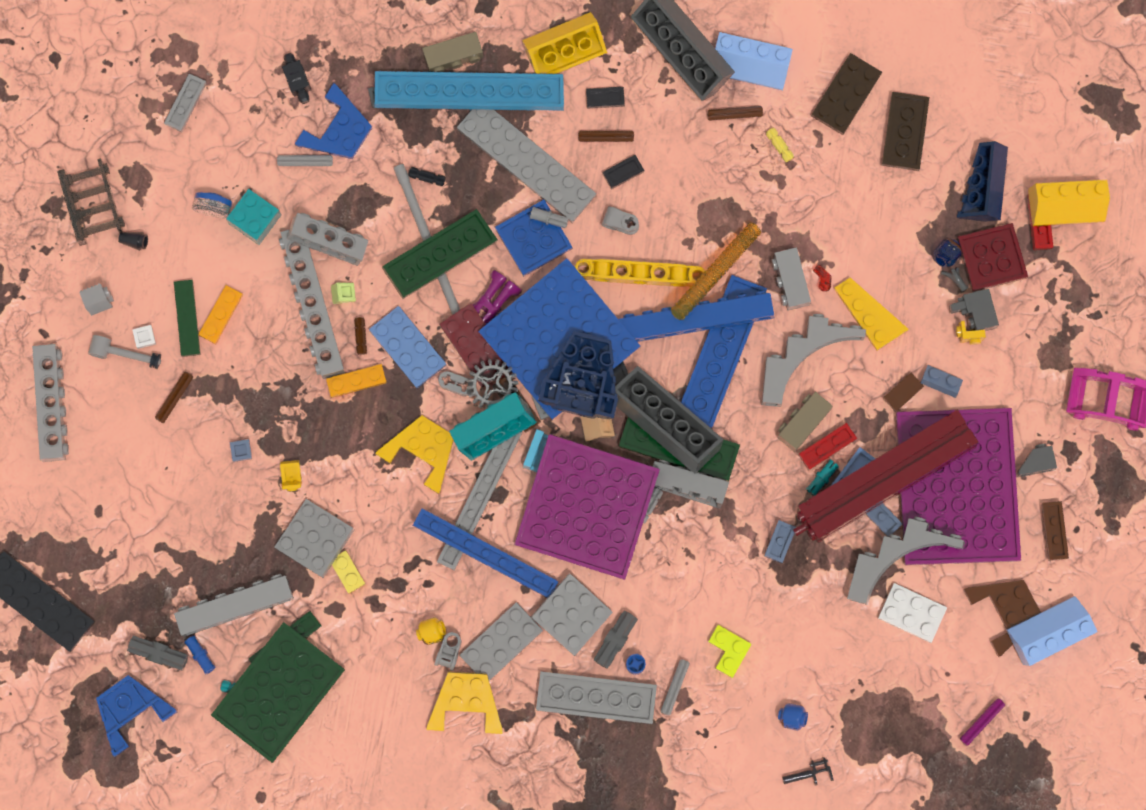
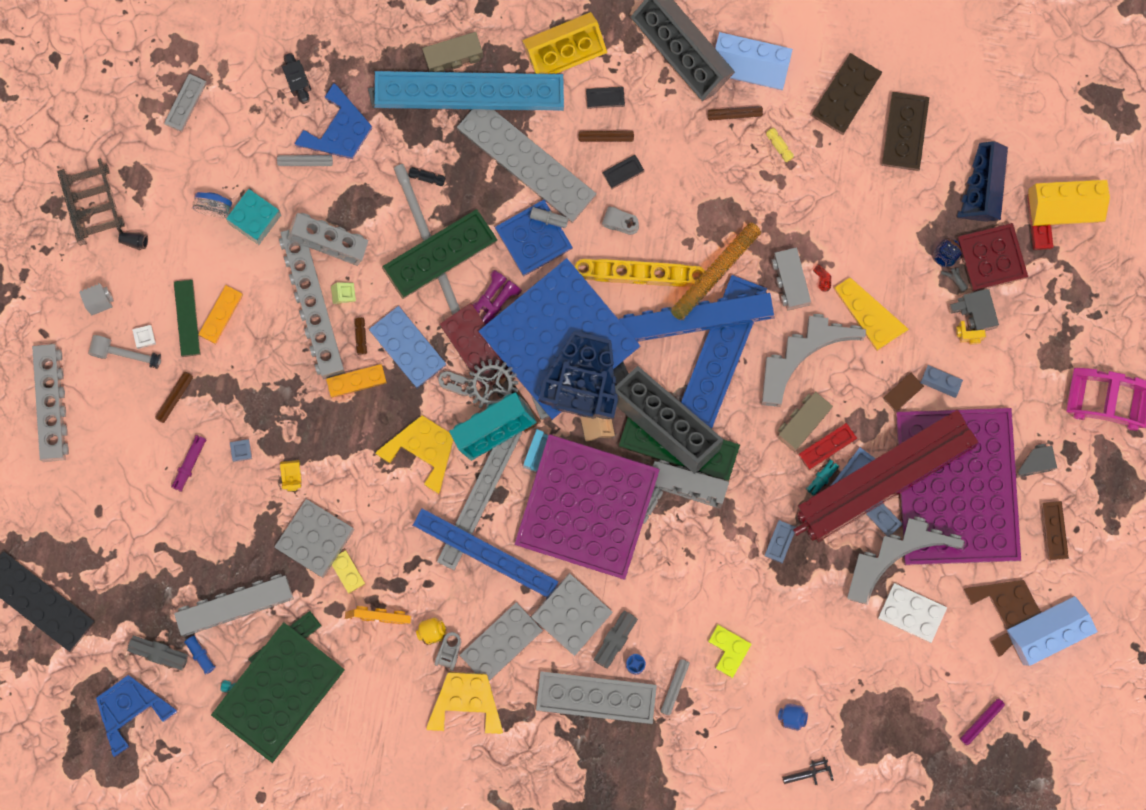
none -> magenta pin [171,435,207,492]
none -> light orange wing [344,606,411,625]

